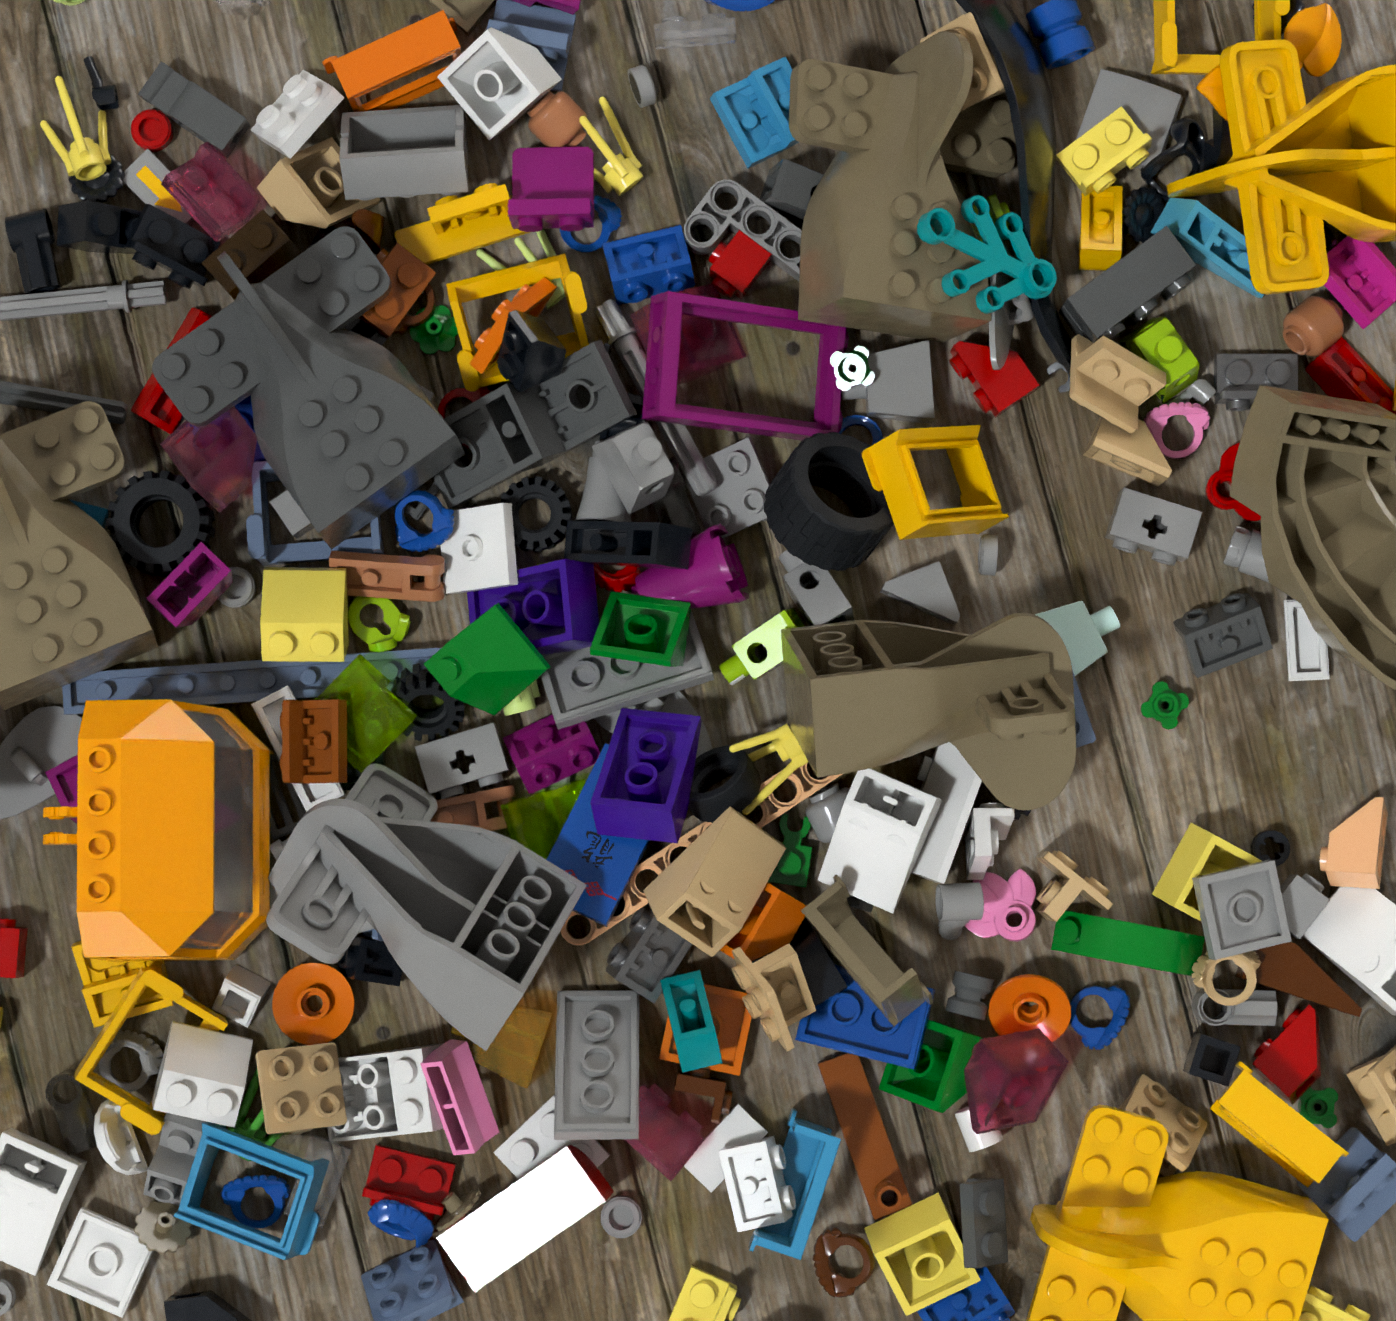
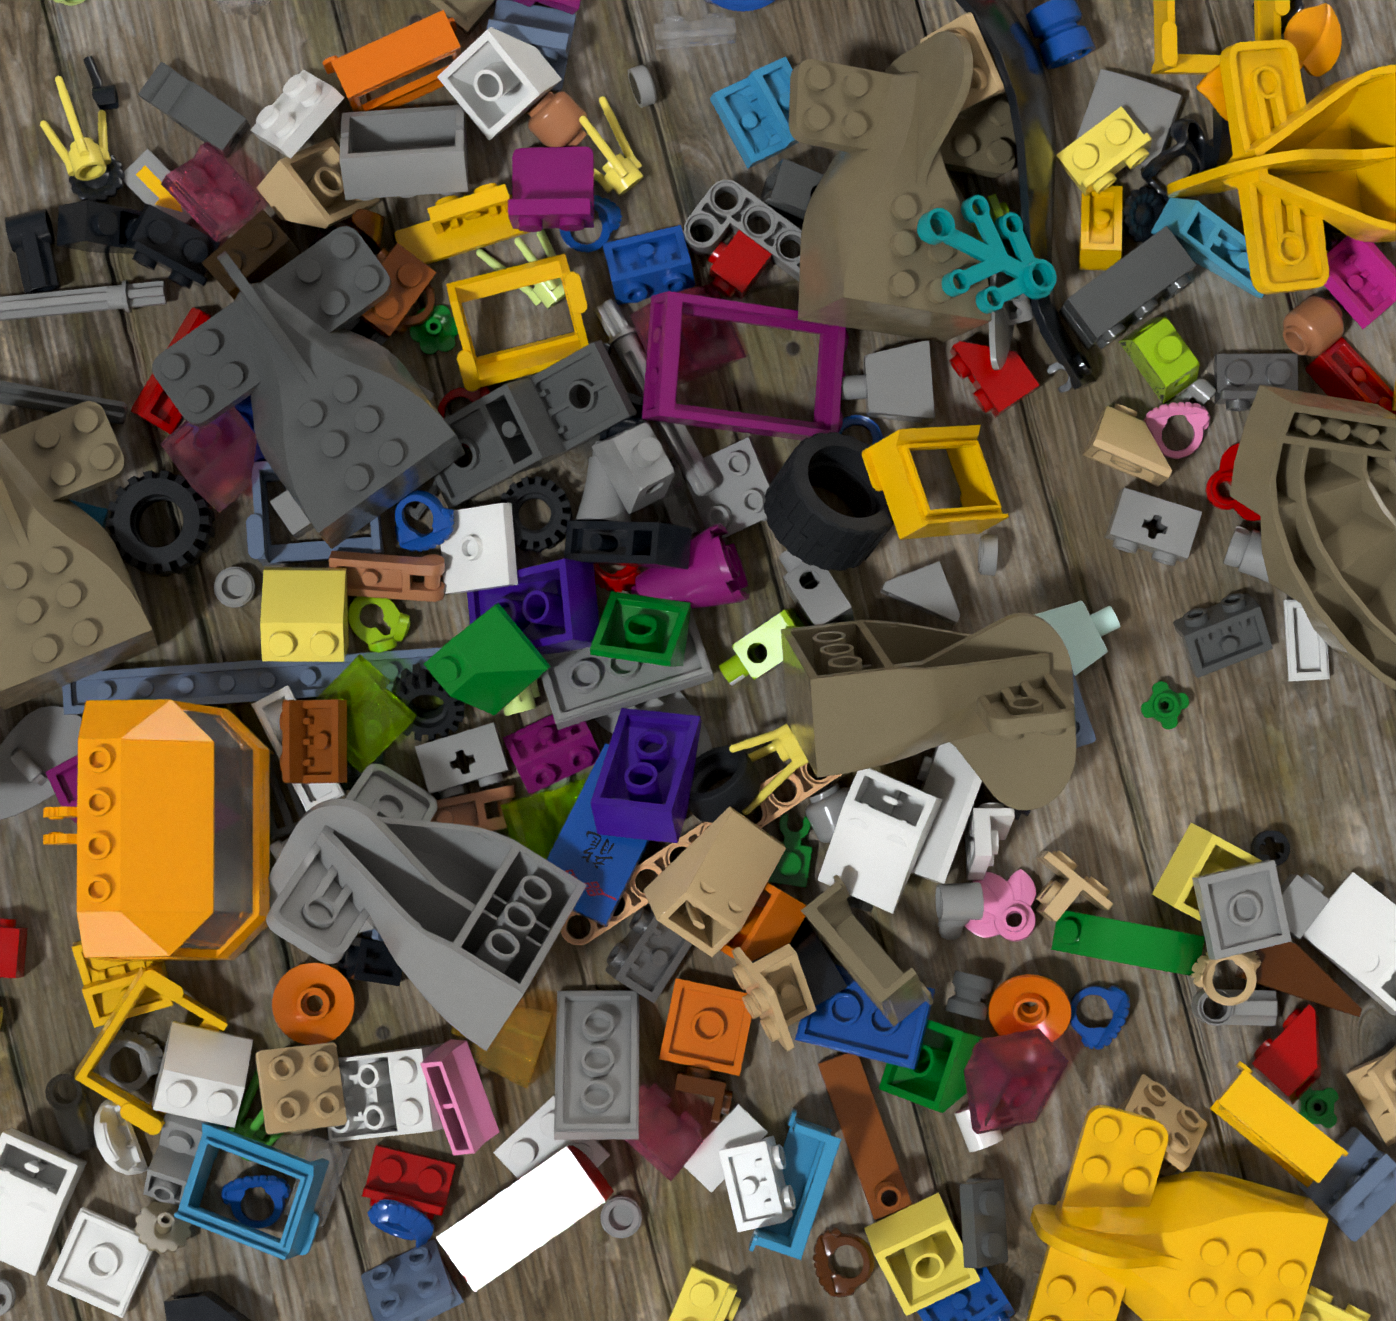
red tile [131,109,173,152] -> none
magenta torso [146,542,233,628] -> none
white slope [212,965,270,1028] -> none
dark tan piece [435,1188,482,1232] -> none
orange plate [470,277,557,374] -> none
black slope [497,310,567,392] -> none
teal slope [660,970,723,1073] -> none
plate [830,345,875,391] -> none
tan bracket [1069,334,1166,433] -> none
black brick [1183,1031,1241,1087] -> none
light nougat slope [1320,797,1388,889] -> none

